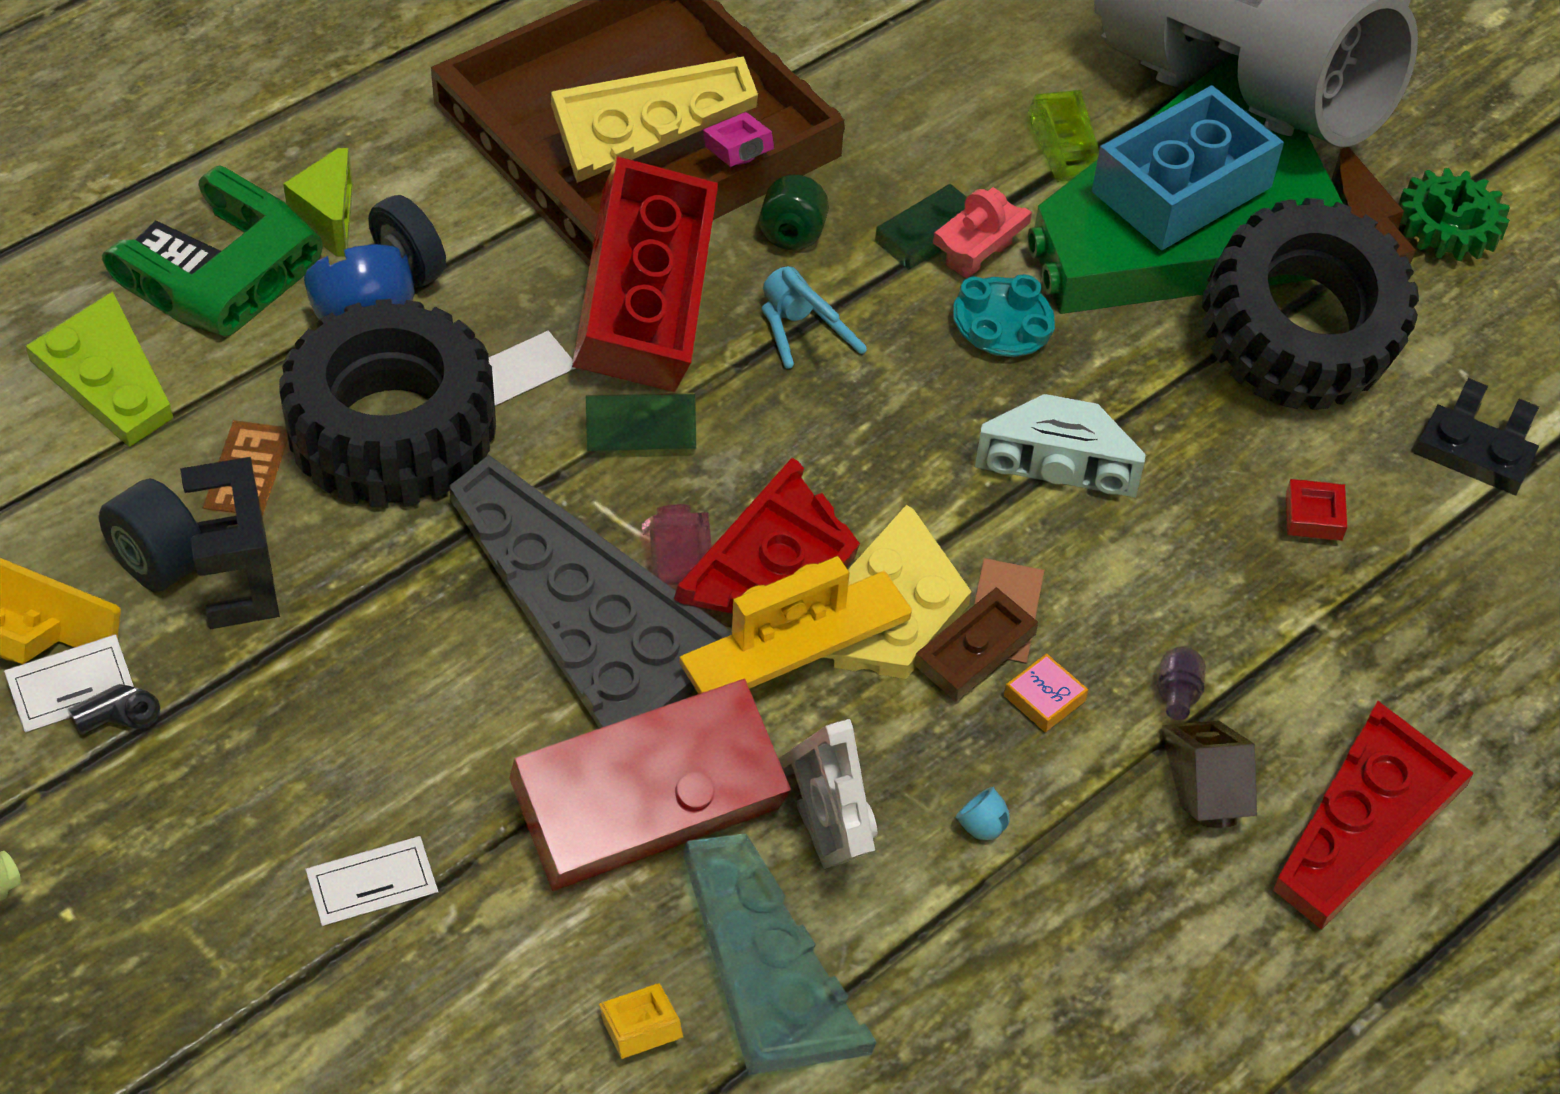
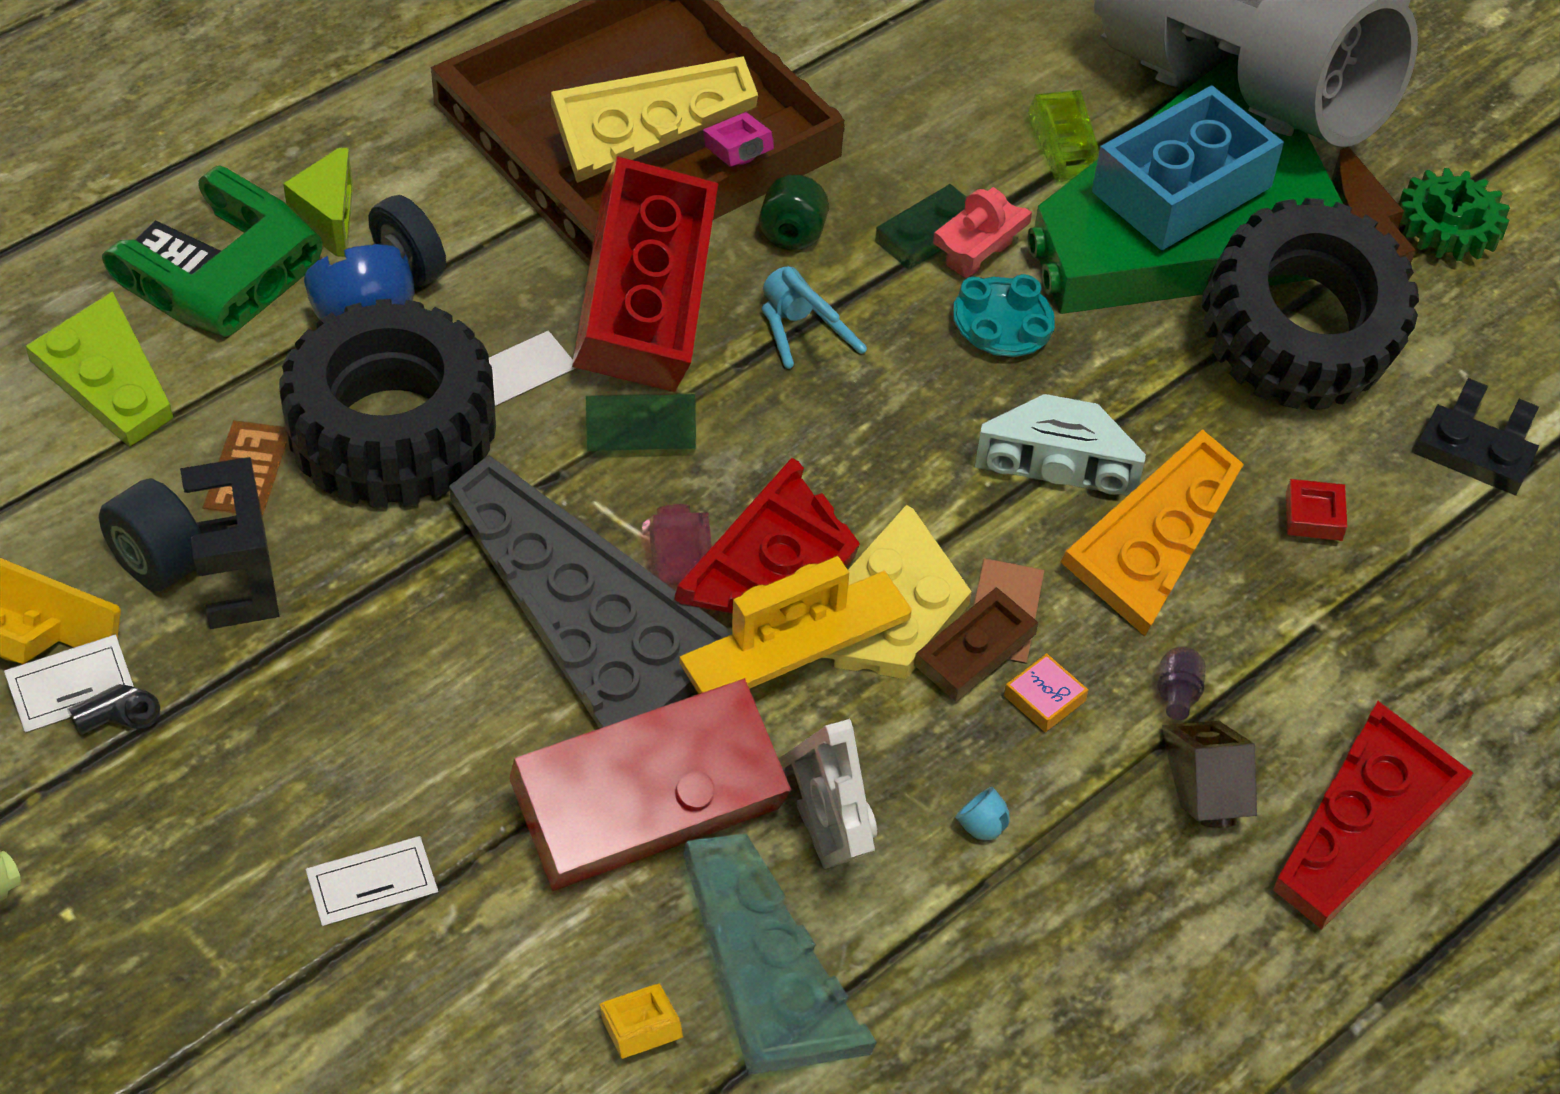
none -> light orange wing [1060,429,1244,636]

